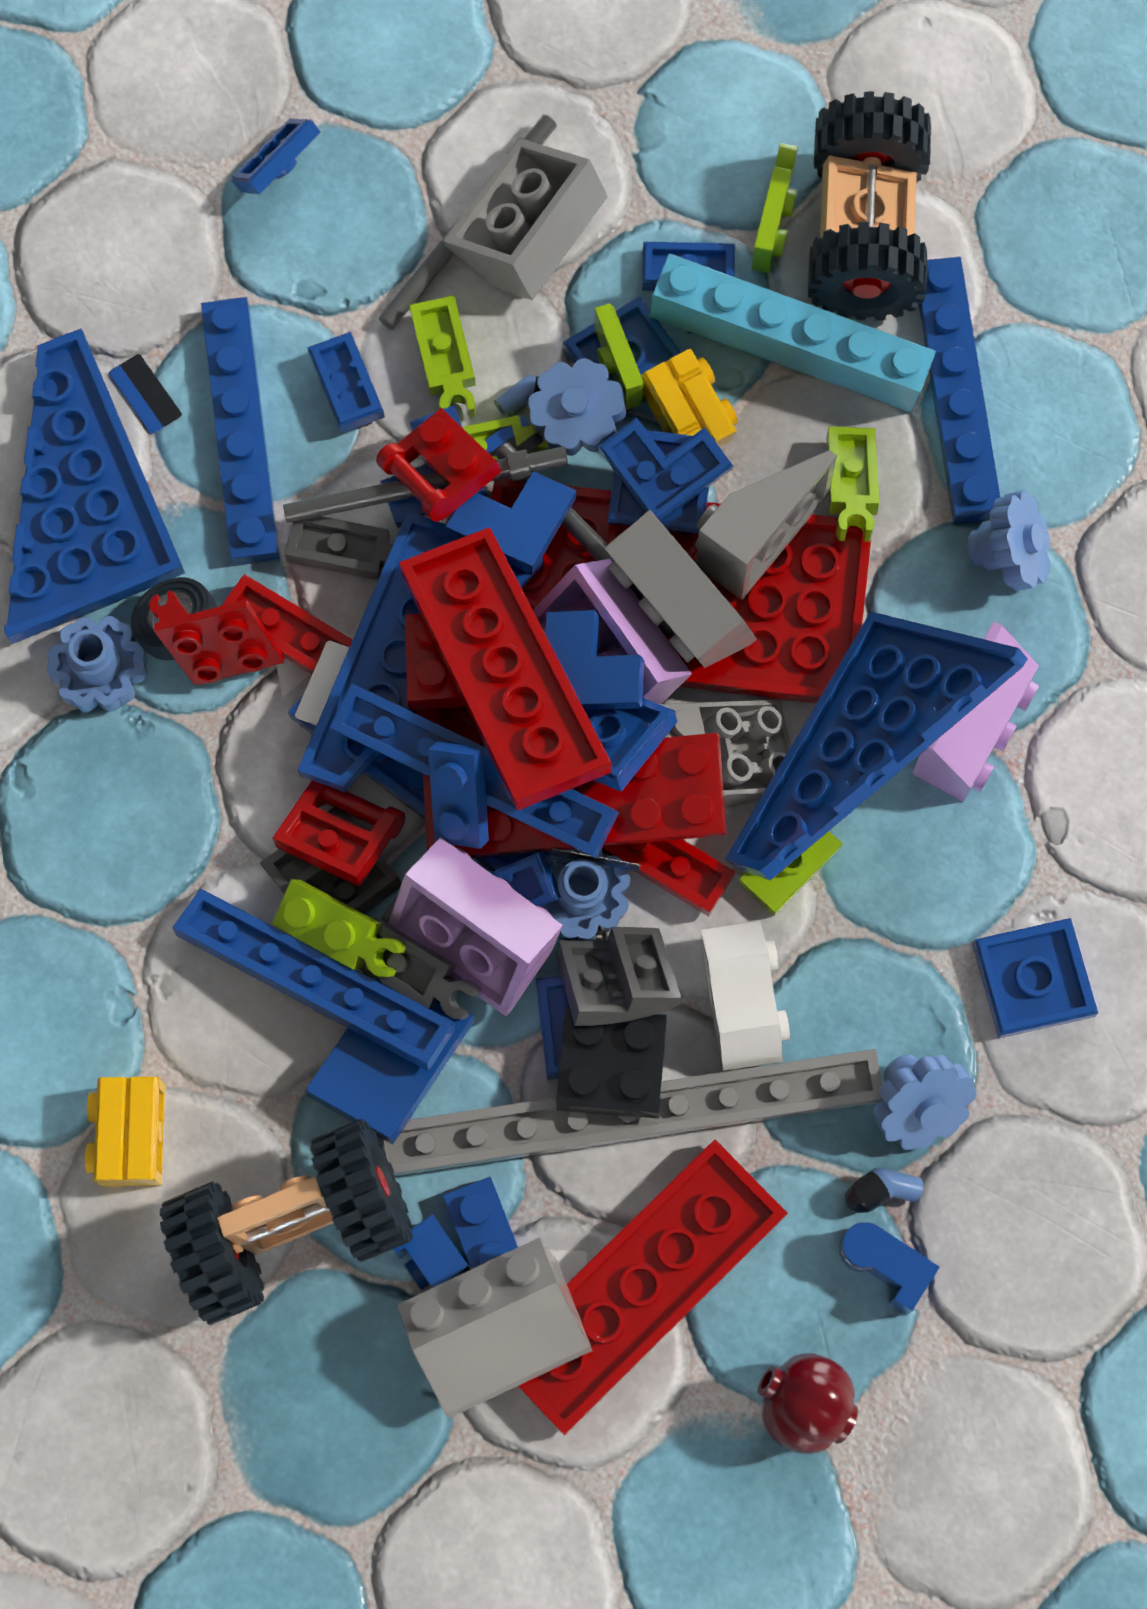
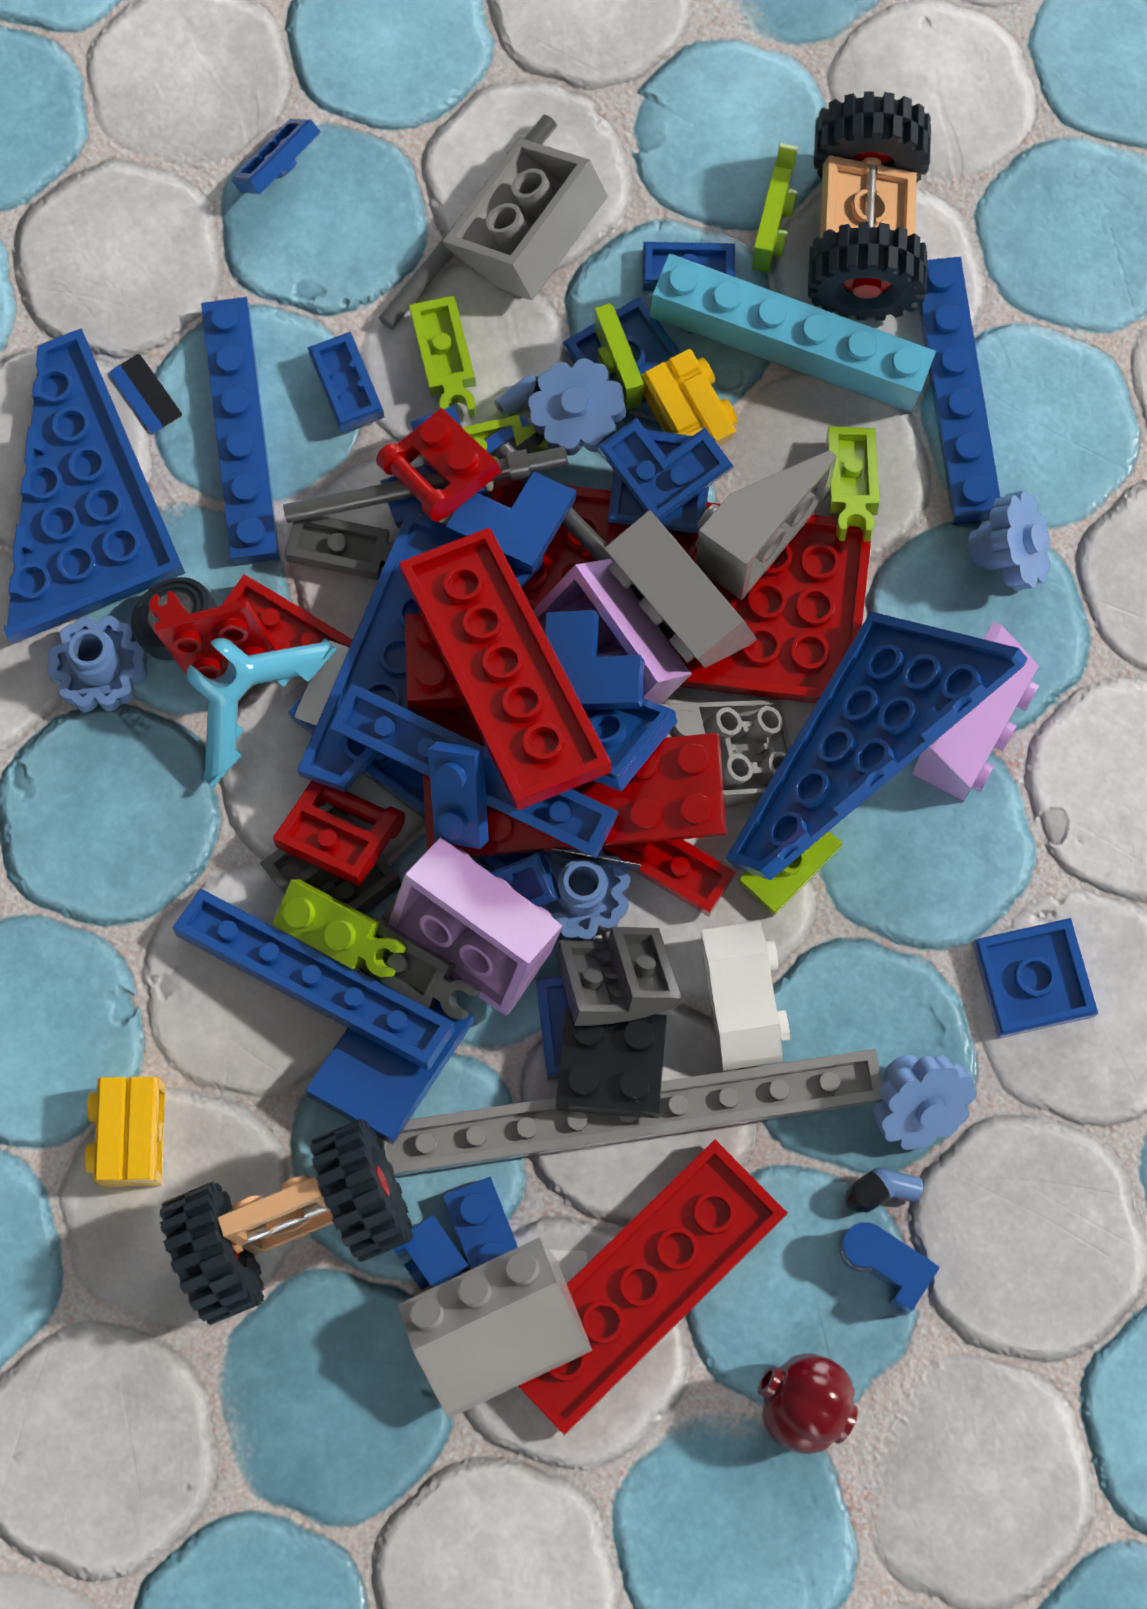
none -> medium azure piece [187,638,337,787]

